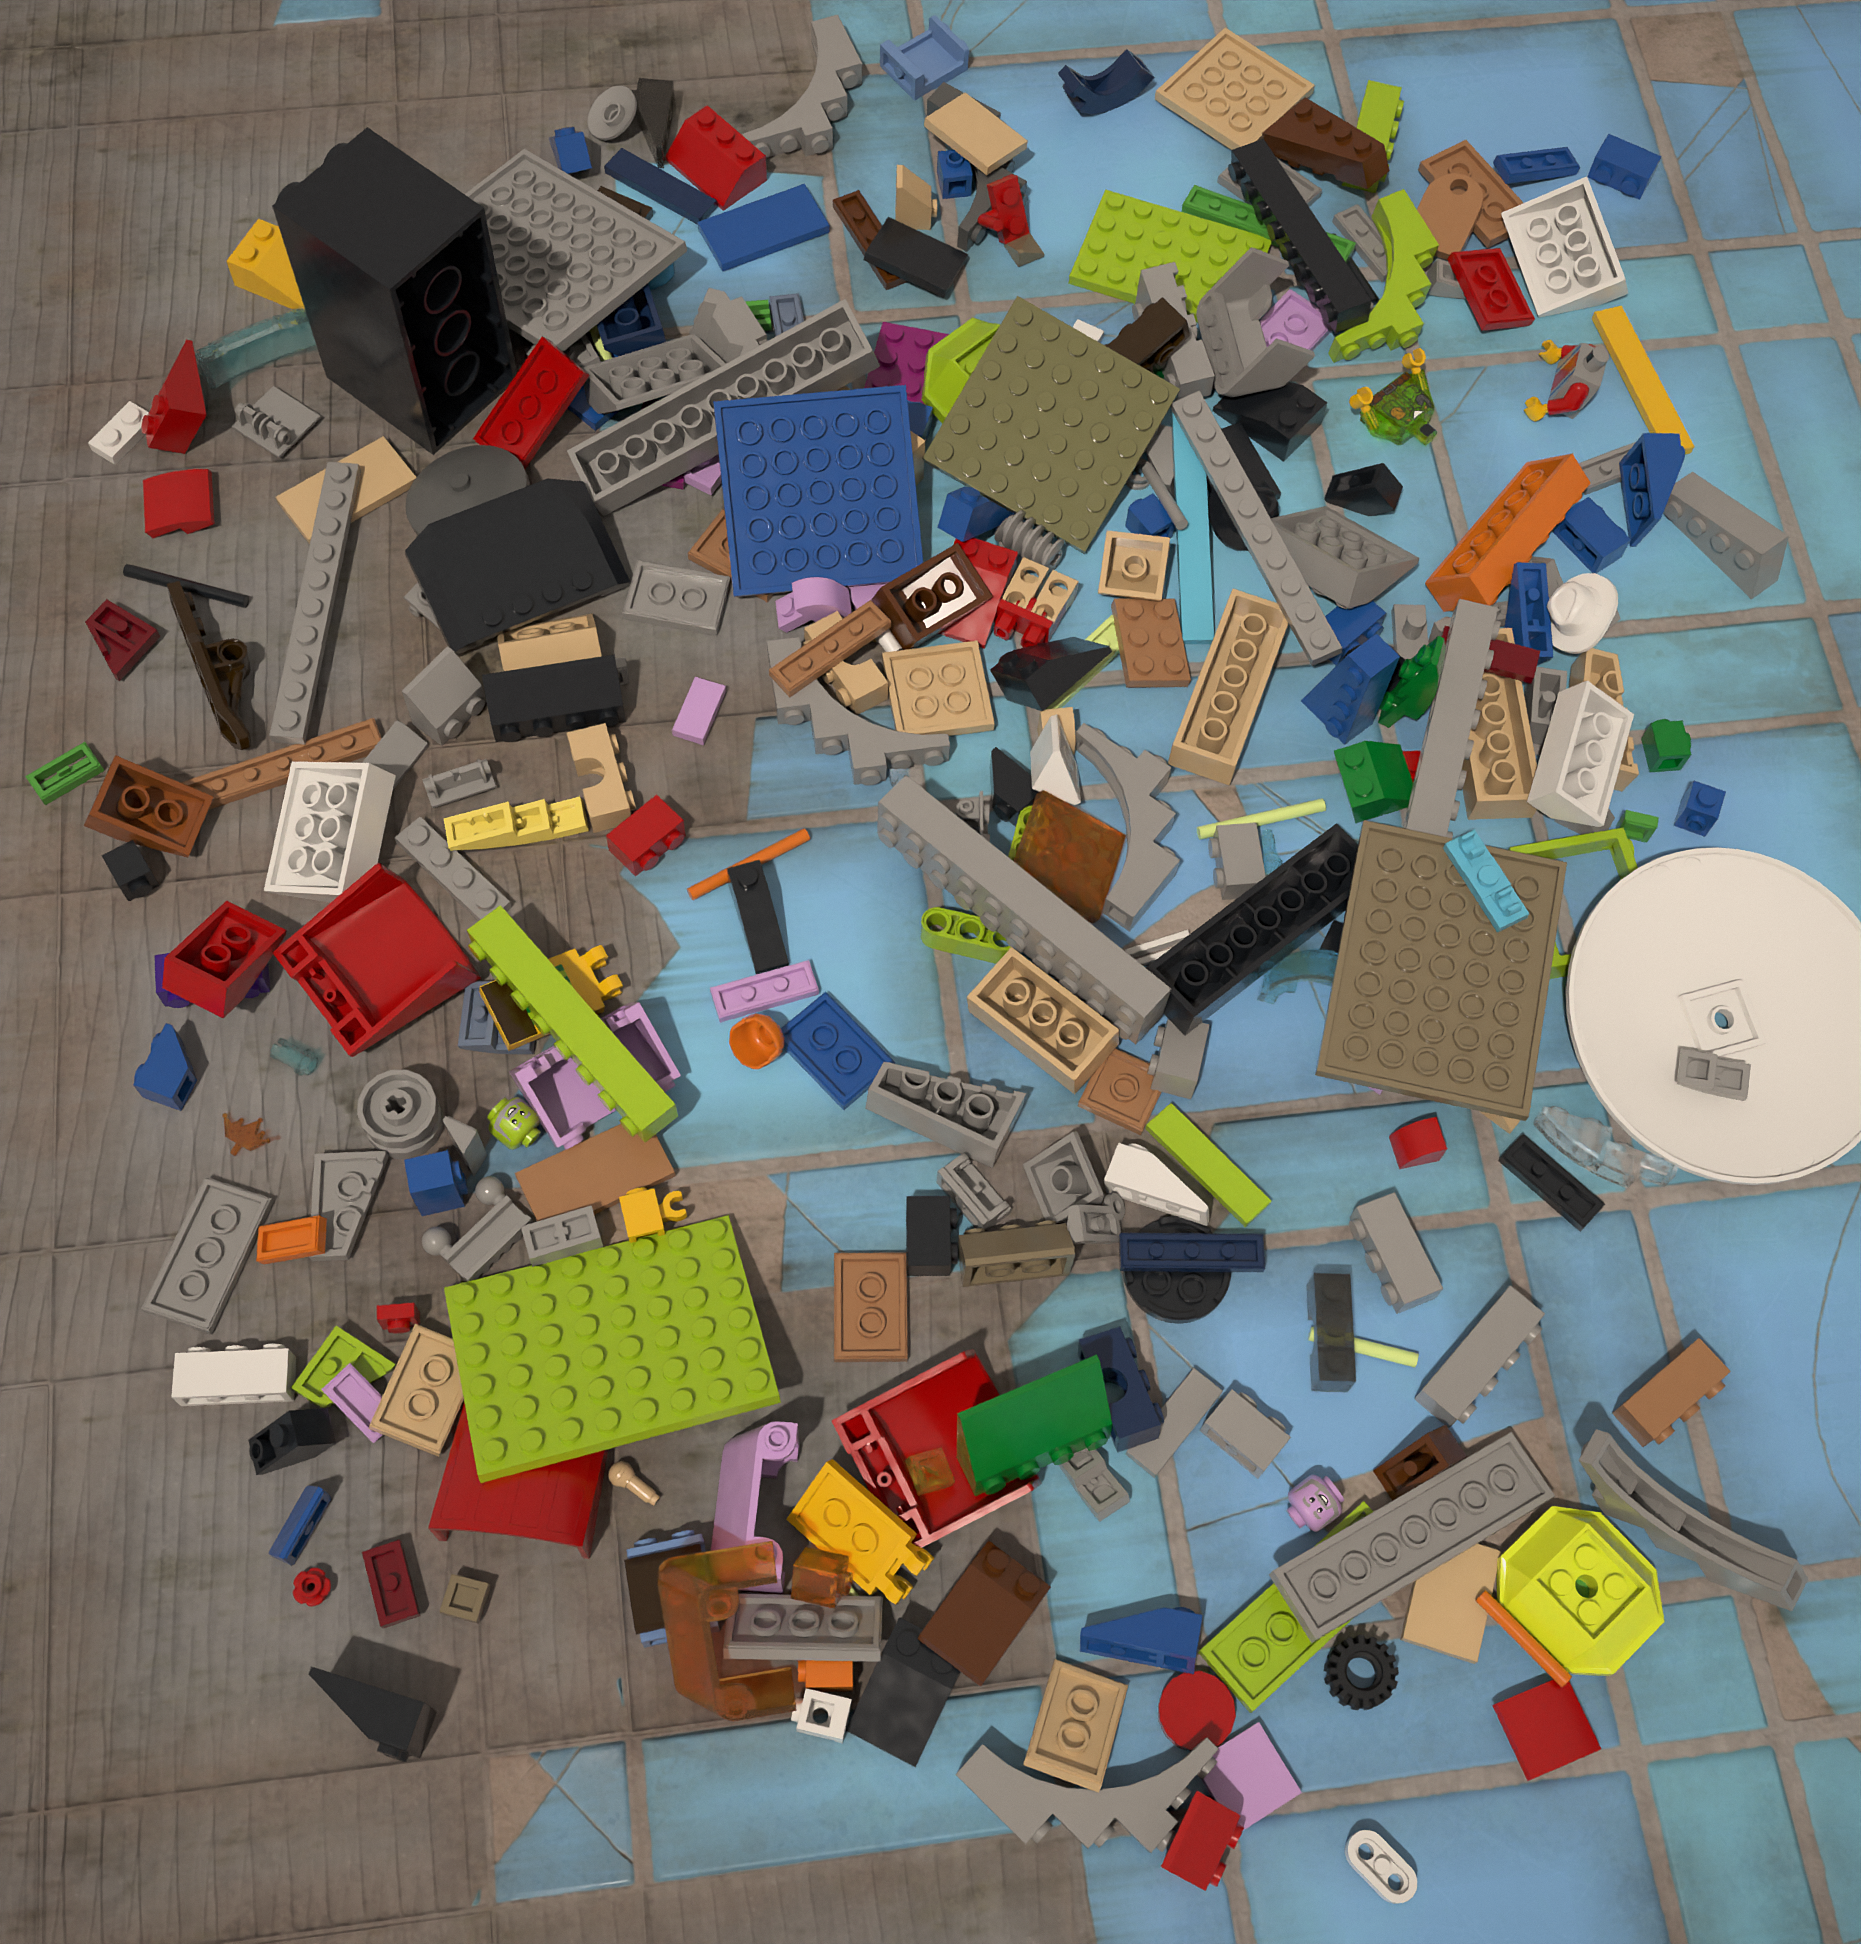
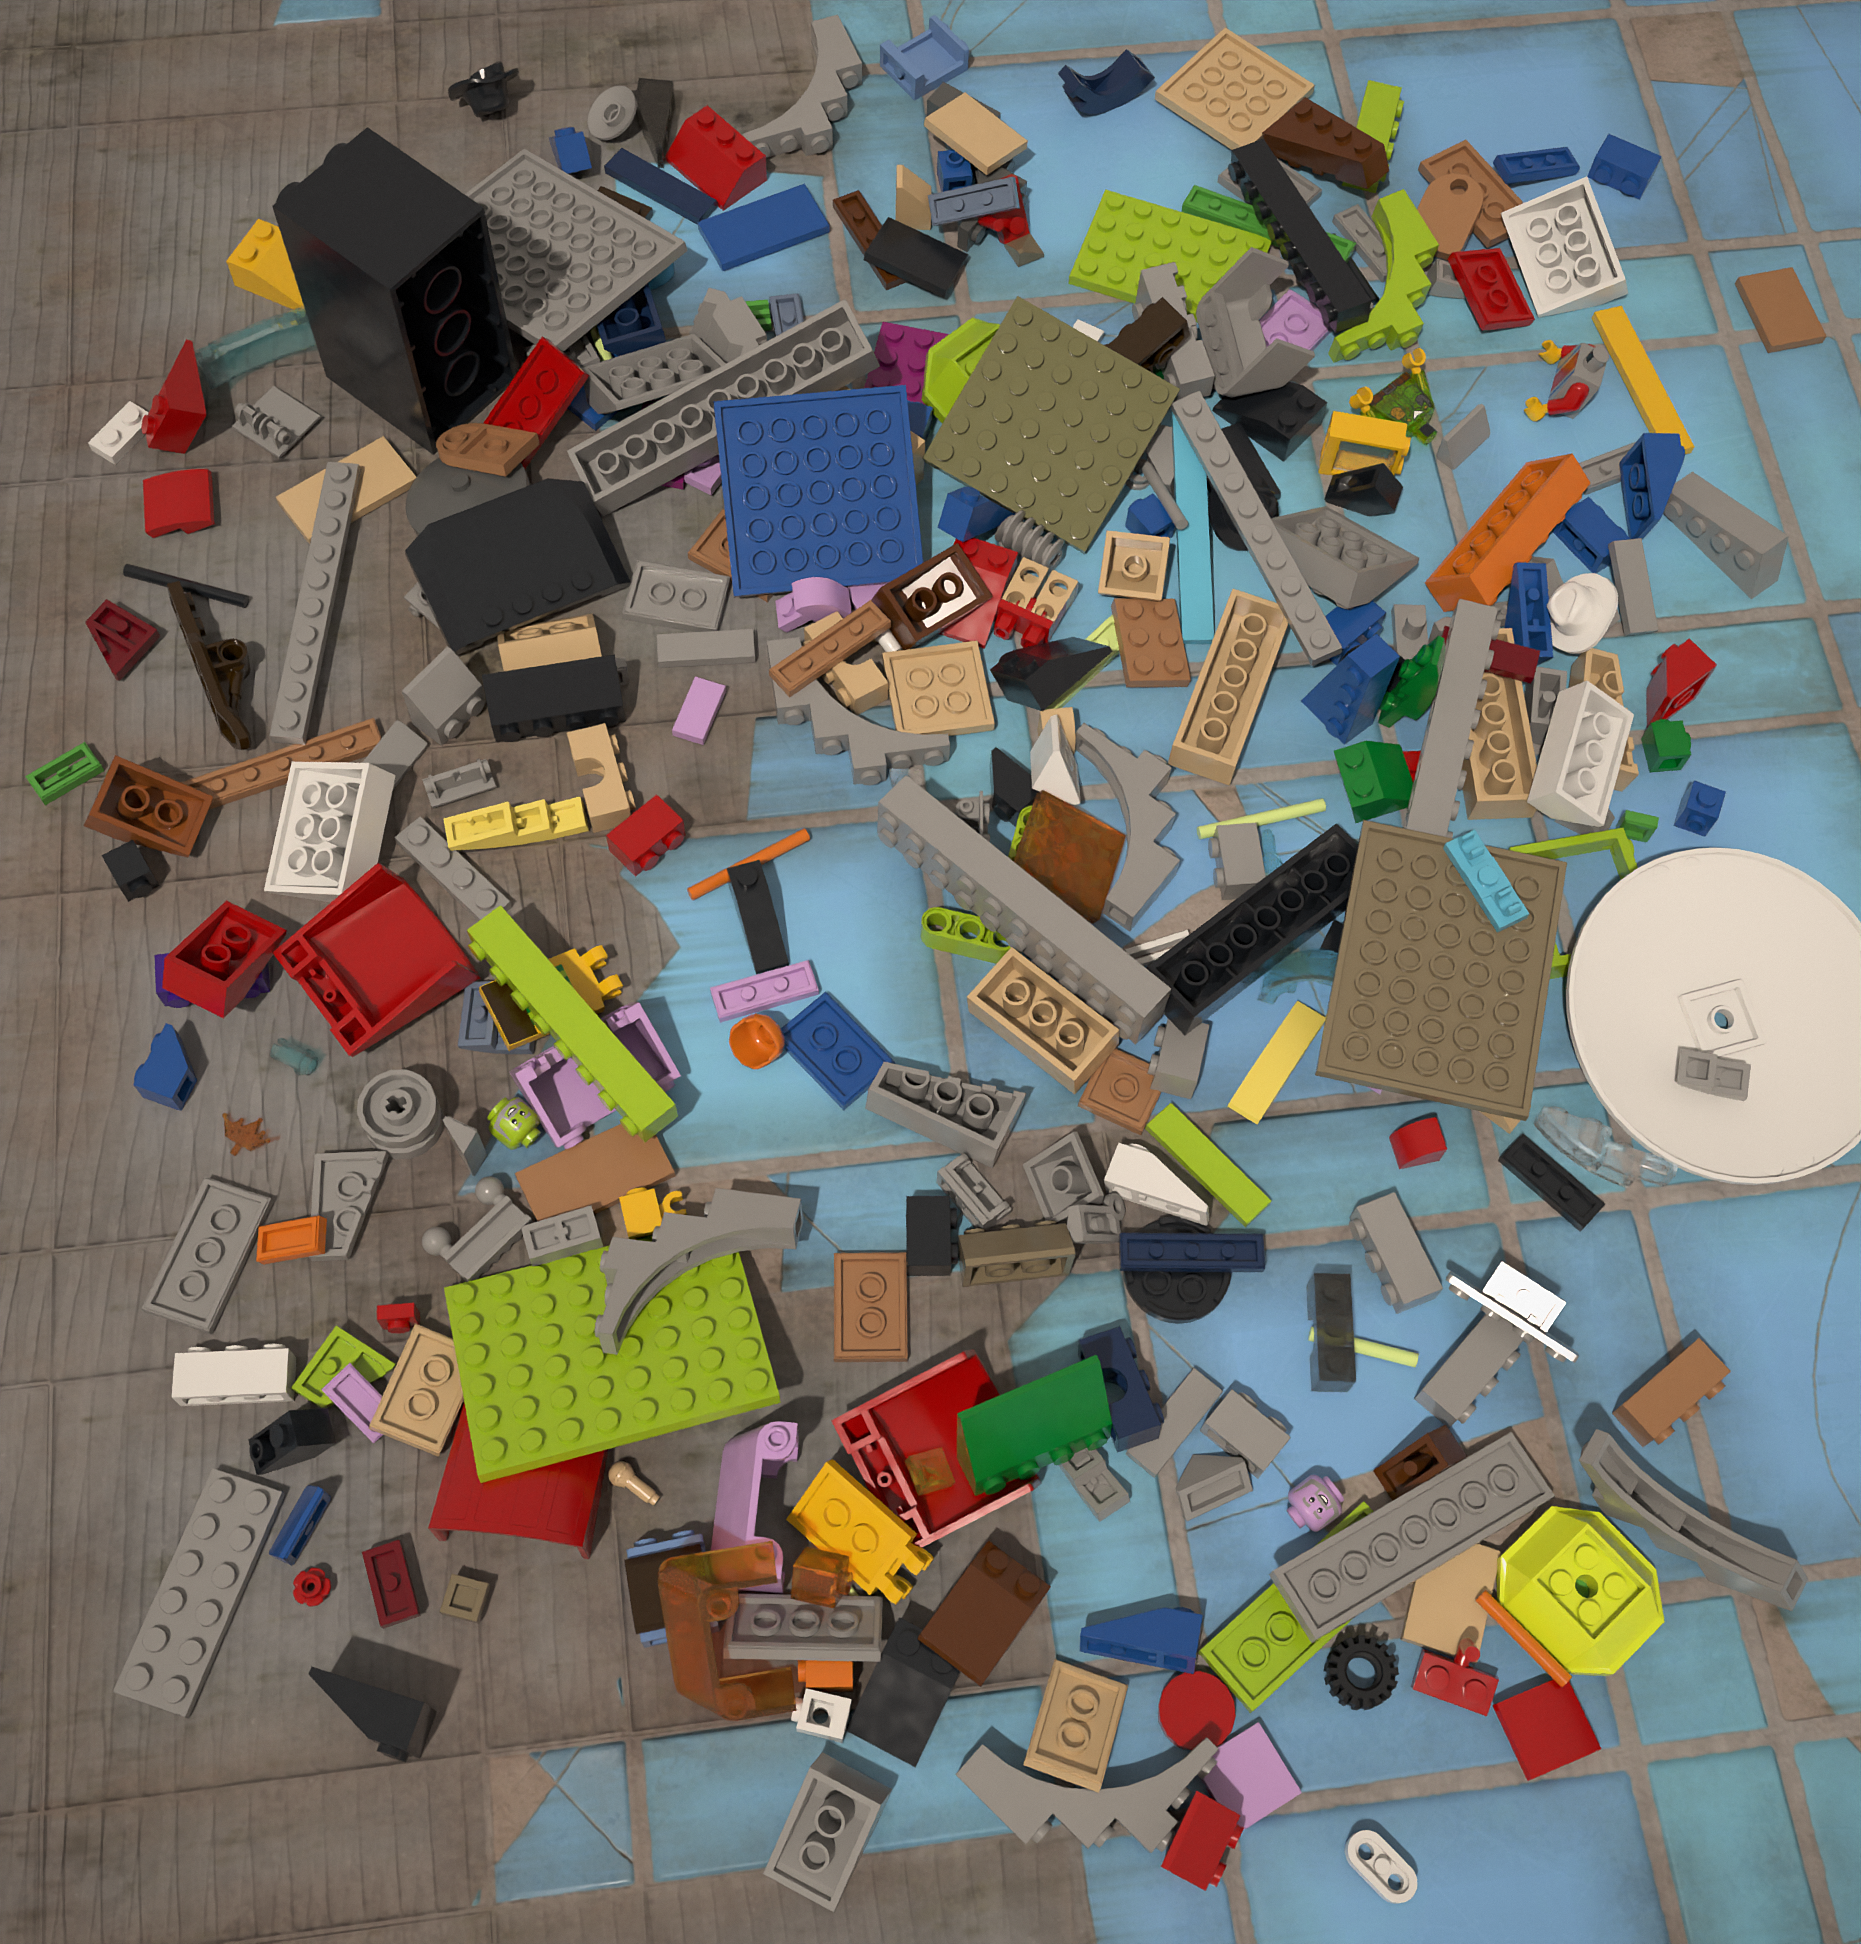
blue brick [404,1150,469,1216] -> none
none -> light grey plate [113,1468,286,1719]
none -> medium nougat tile [436,423,539,477]
none -> black hat [448,61,519,118]
none -> light grey arch [595,1188,804,1355]
none -> light grey tile [657,629,755,668]
none -> light grey slope [763,1752,892,1912]
none -> sand blue tile [928,177,1020,226]
none -> light grey slope [1175,1454,1253,1521]
none -> light yellow slope [1227,1001,1326,1125]
none -> yellow window [1318,411,1411,476]
none -> red plate [1411,1638,1499,1716]
none -> light grey slope [1436,404,1490,470]
none -> bracket [1446,1260,1579,1363]
none -> light grey tile [1608,538,1658,636]
none -> red slope [1646,638,1717,728]
none -> medium nougat tile [1735,267,1826,353]

